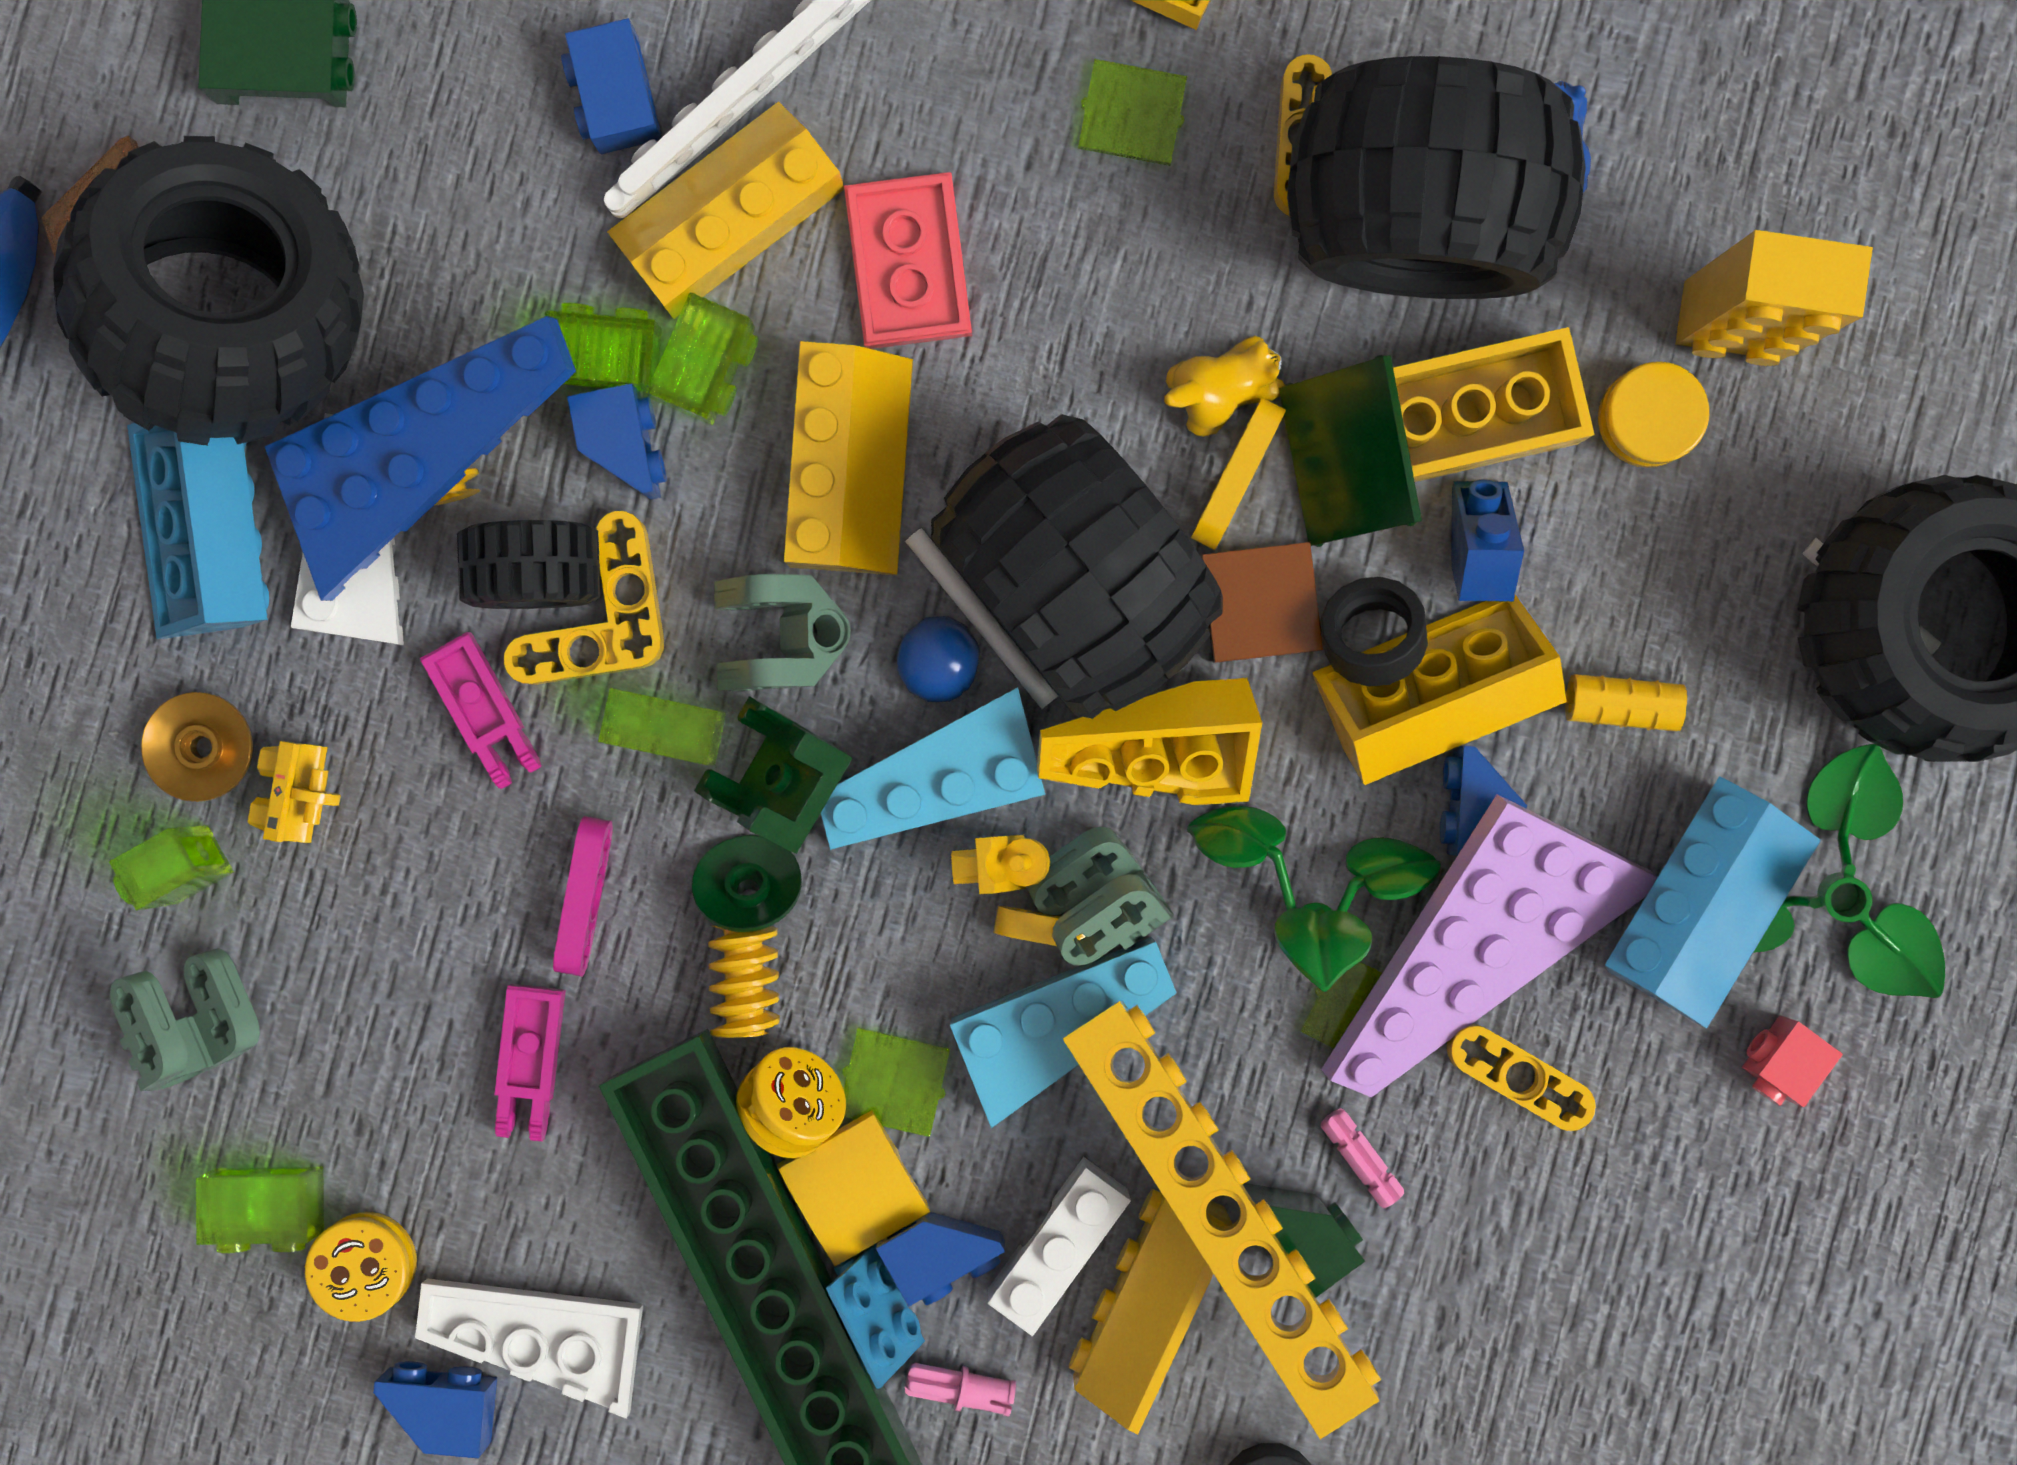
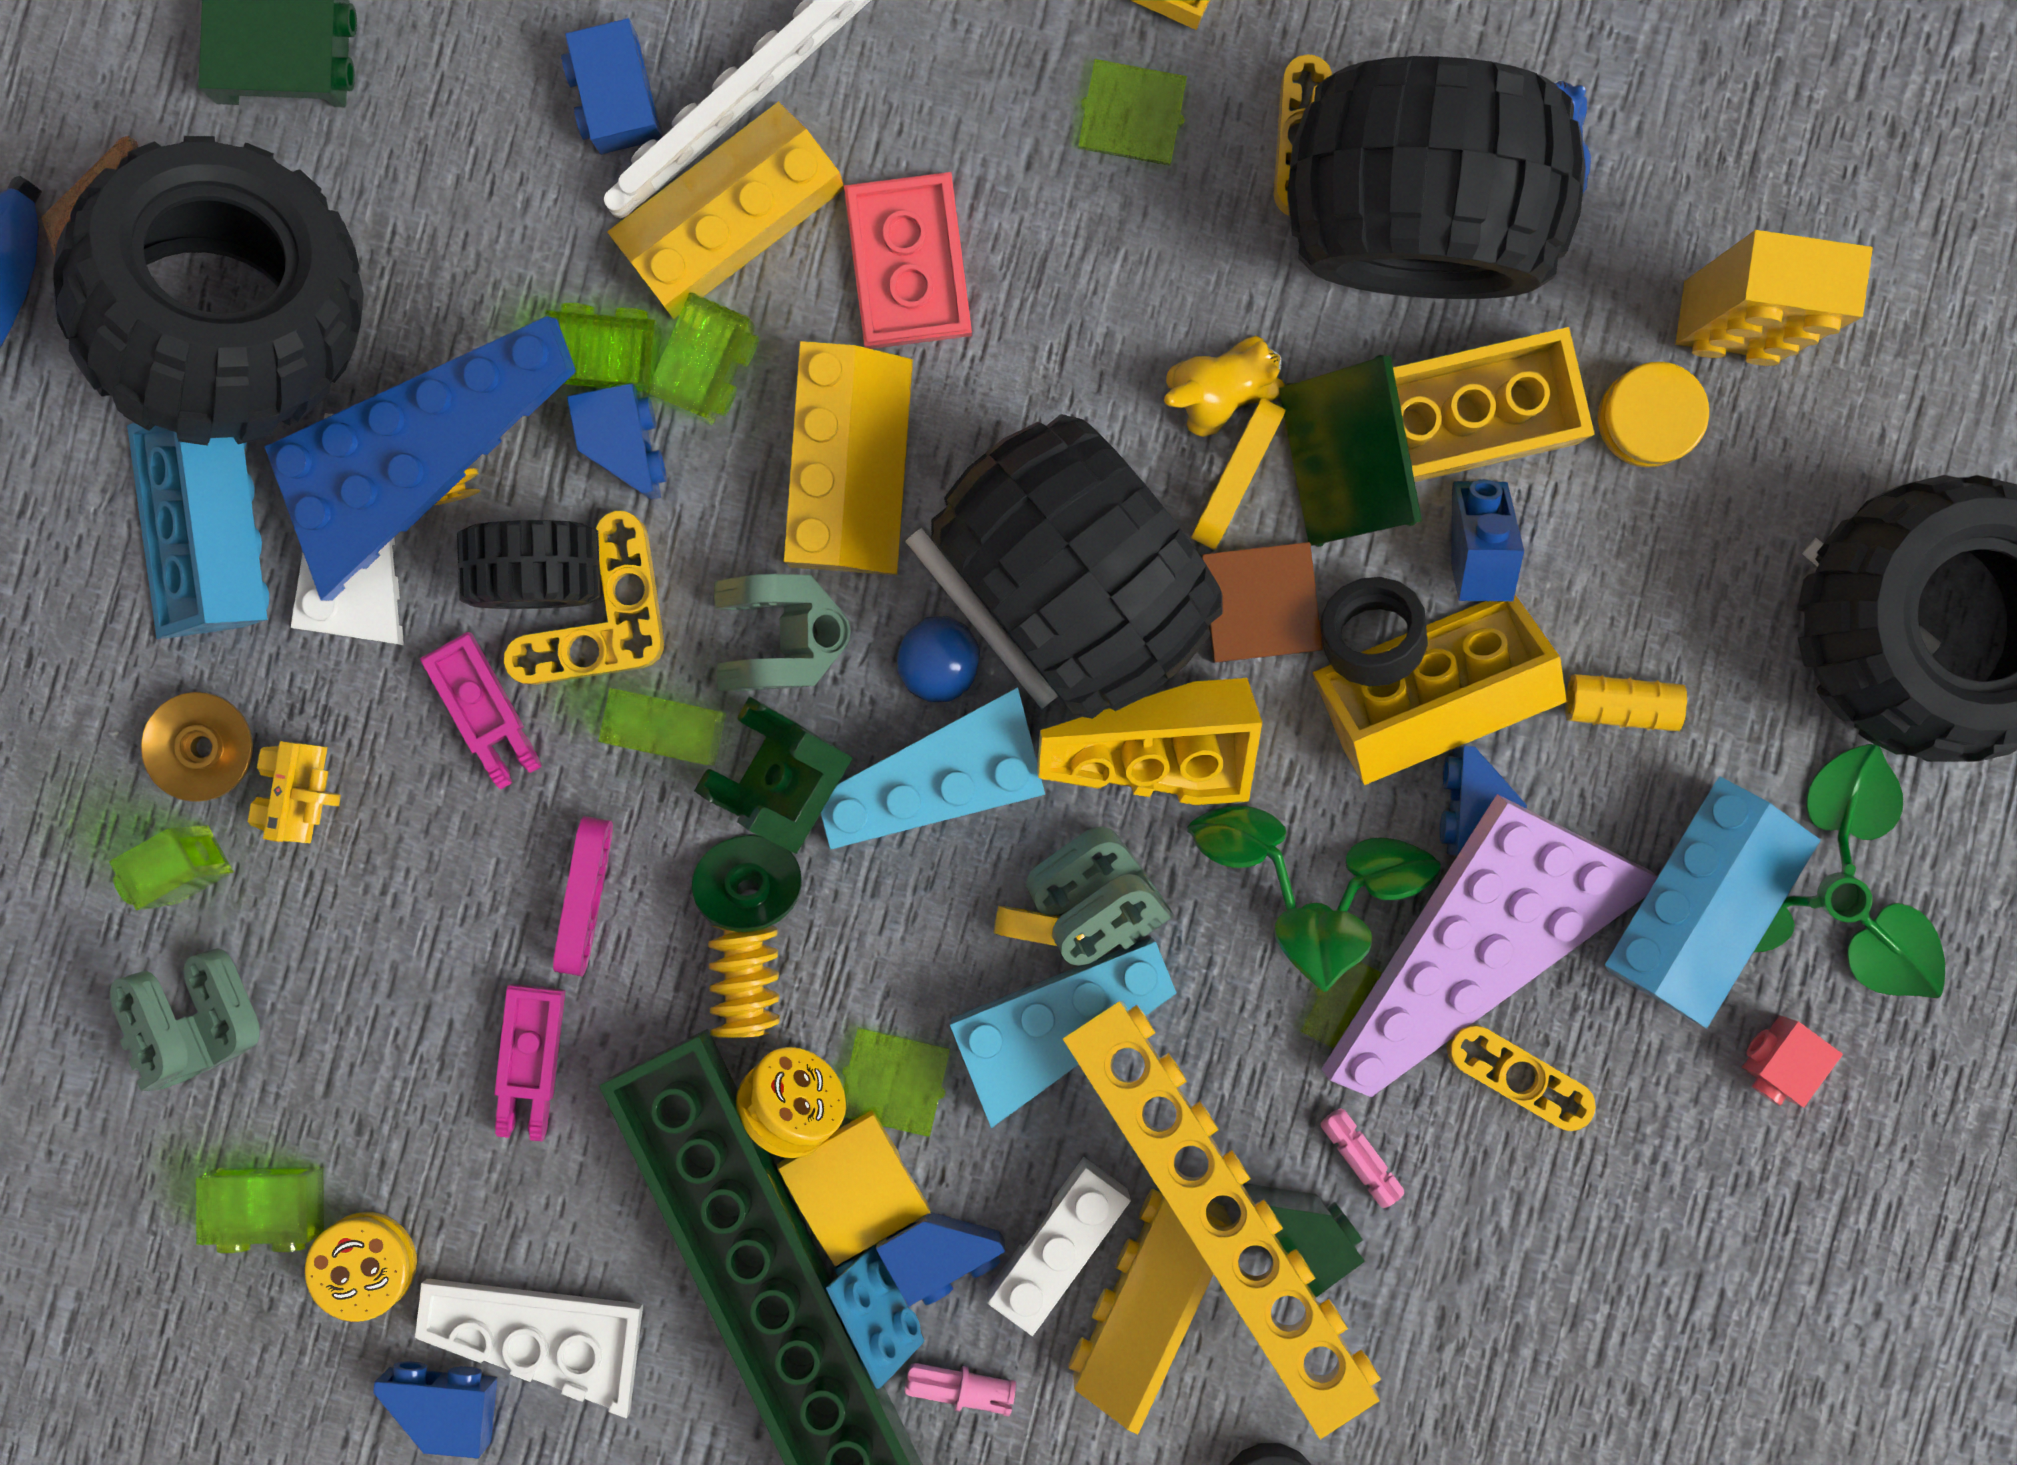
yellow hips [951,834,1050,894] -> none

